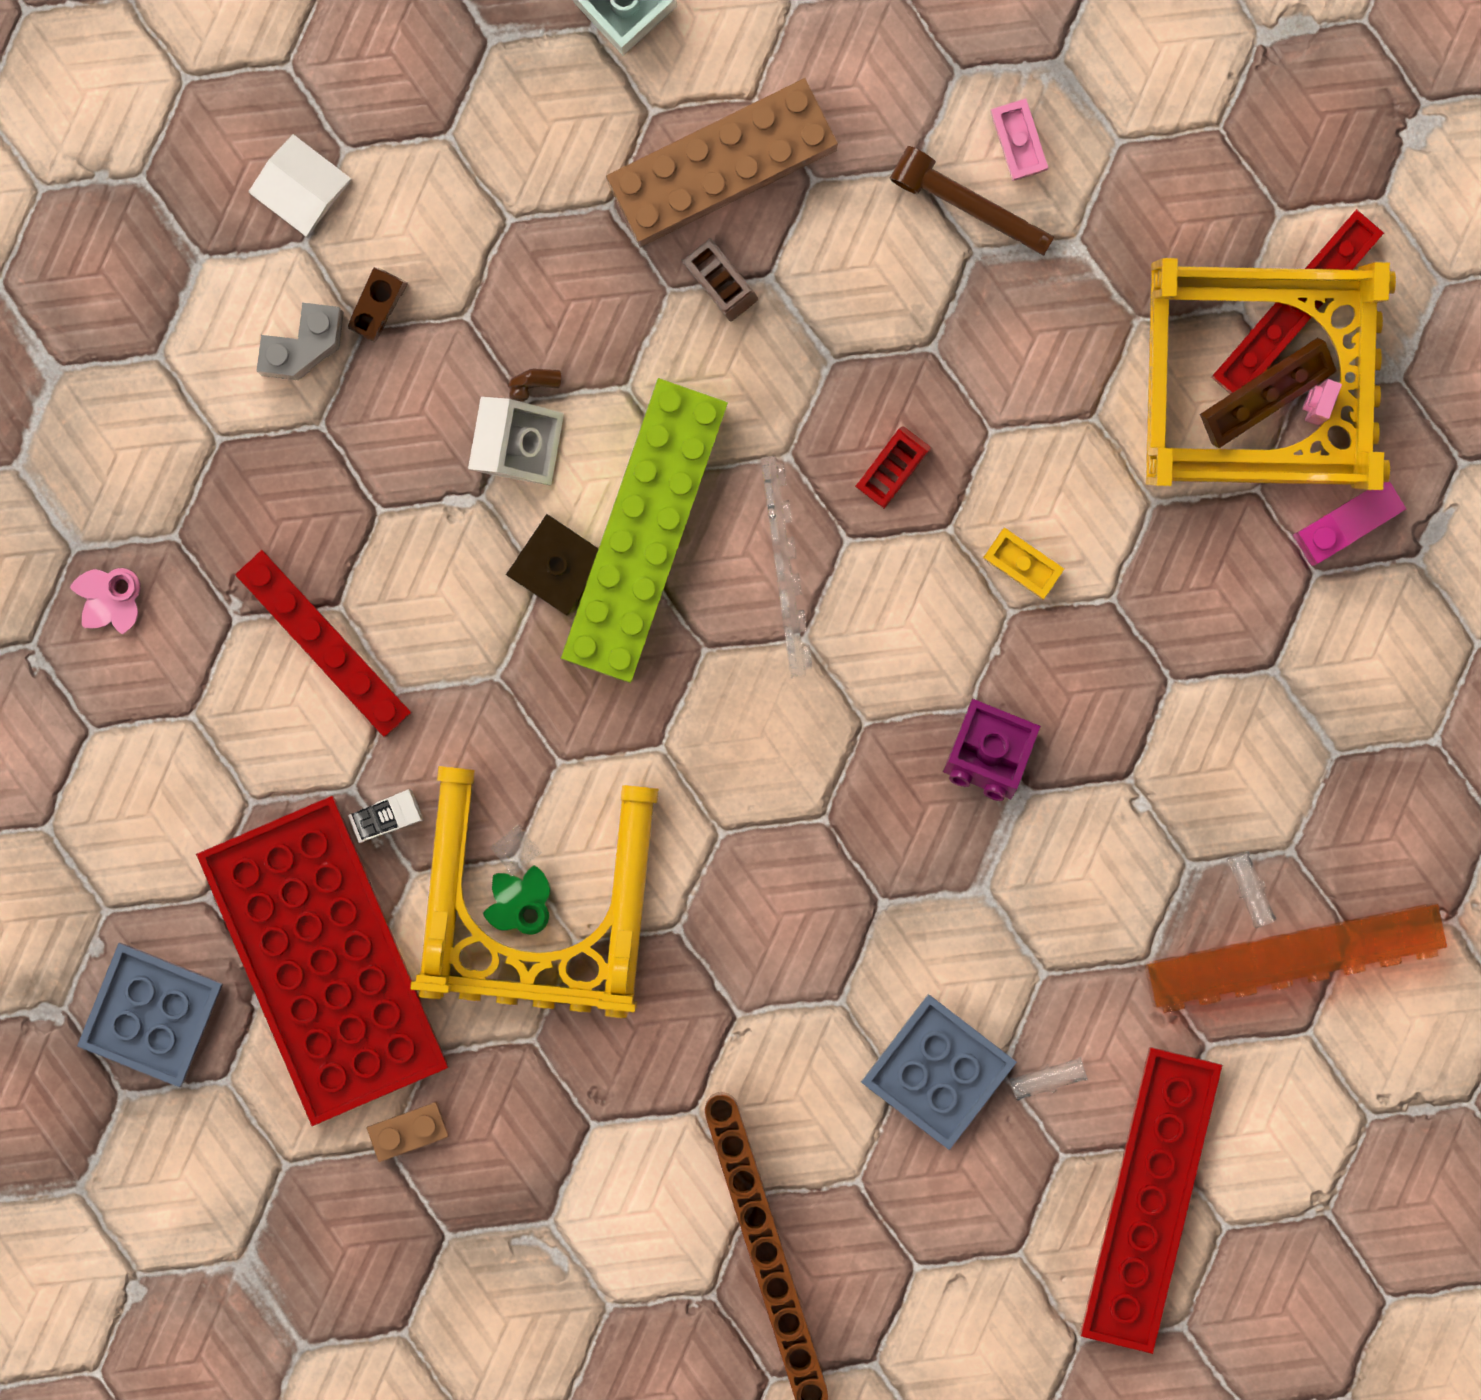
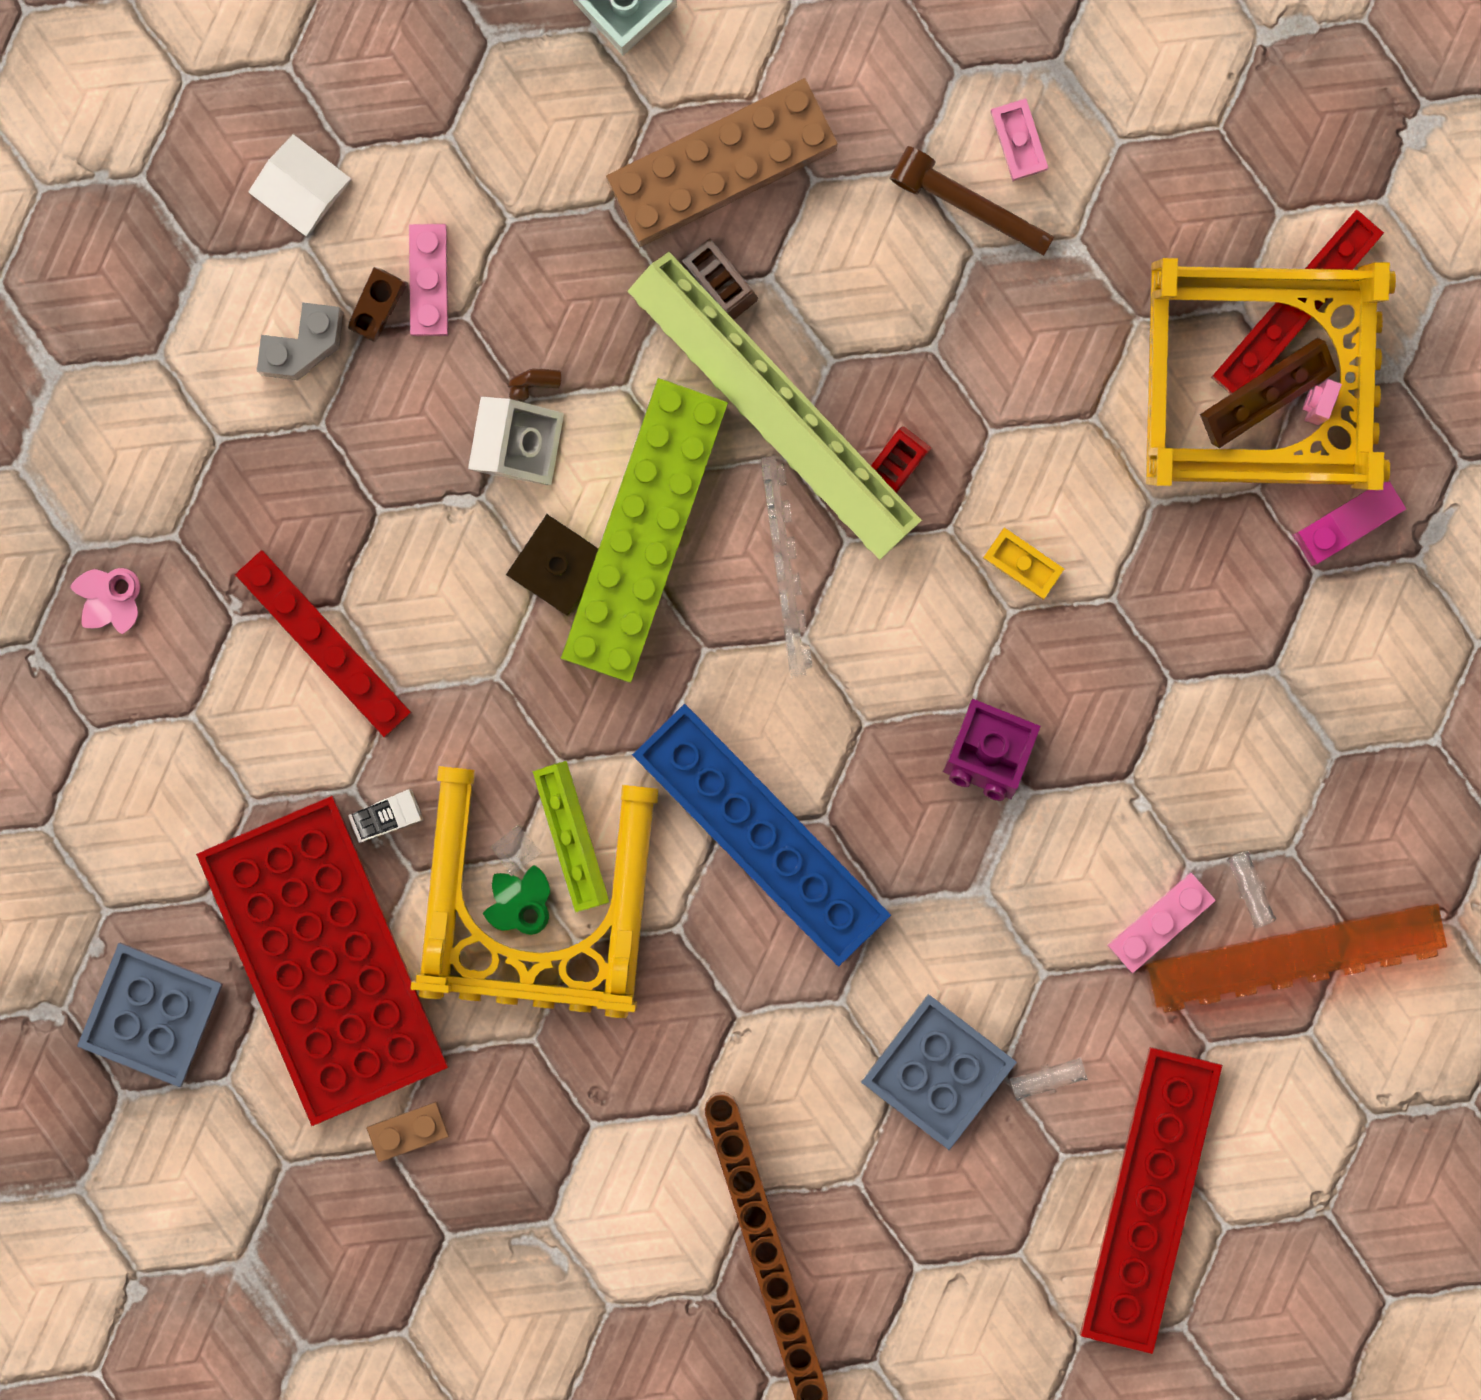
none -> bright pink plate [409,224,448,336]
none -> lime plate [532,761,609,913]
none -> yellowish green brick [628,252,922,560]
none -> blue plate [632,704,891,967]
none -> bright pink plate [1107,873,1216,973]

